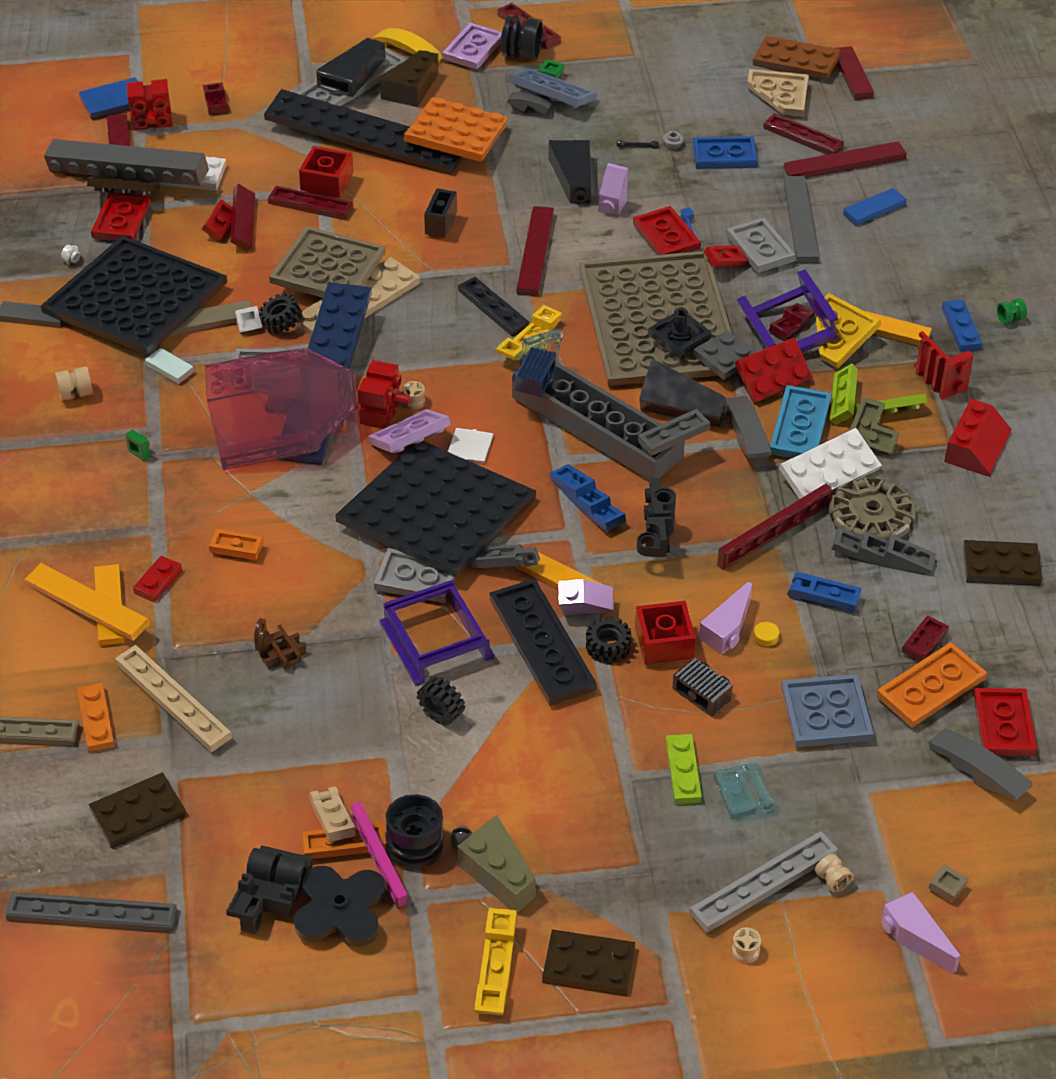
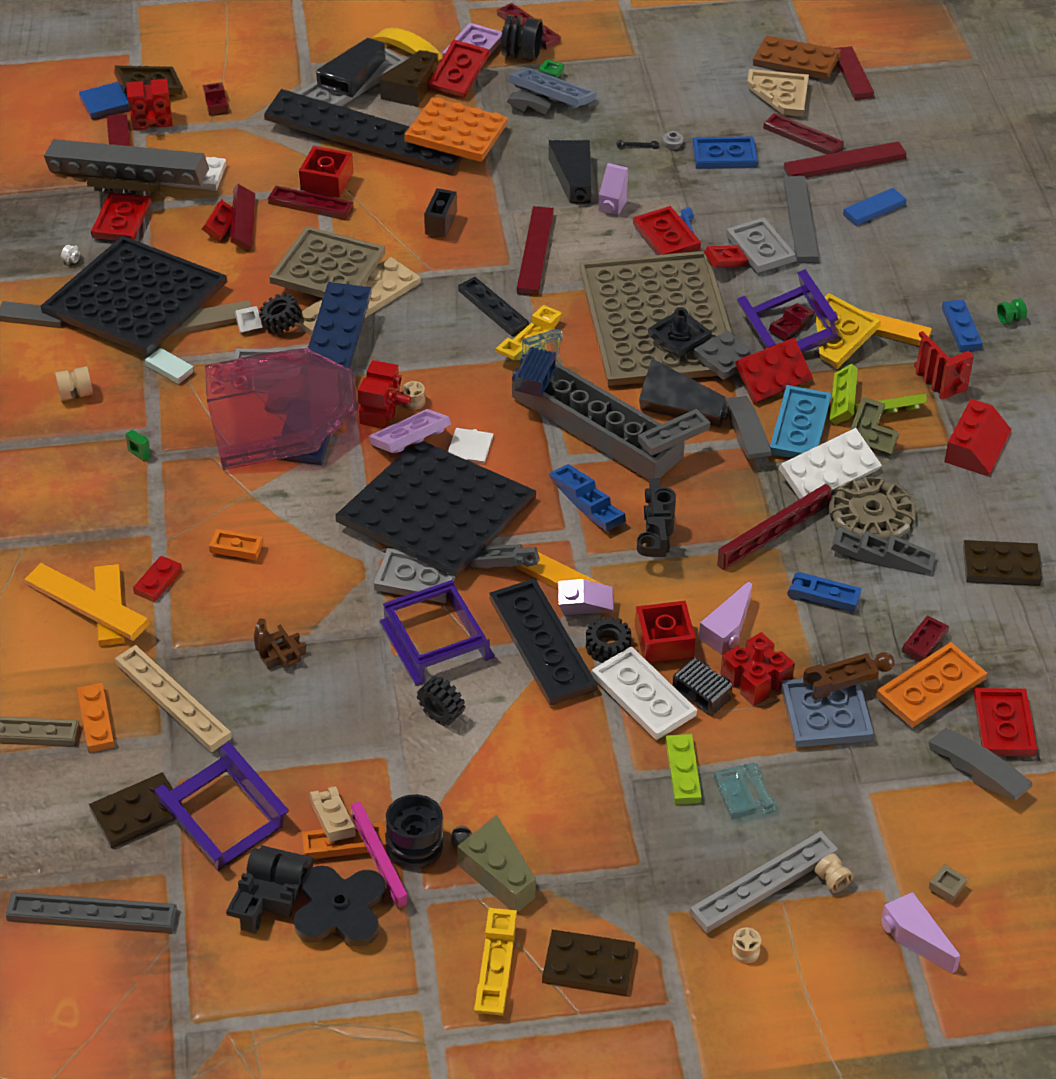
yellow tile [753,622,779,646] -> none
none -> dark brown plate [114,65,183,96]
none -> dark purple piece [155,742,289,871]
none -> red plate [428,39,490,98]
none -> white plate [591,646,697,740]
none -> red brick [720,632,795,707]
none -> reddish brown plate [803,652,895,700]

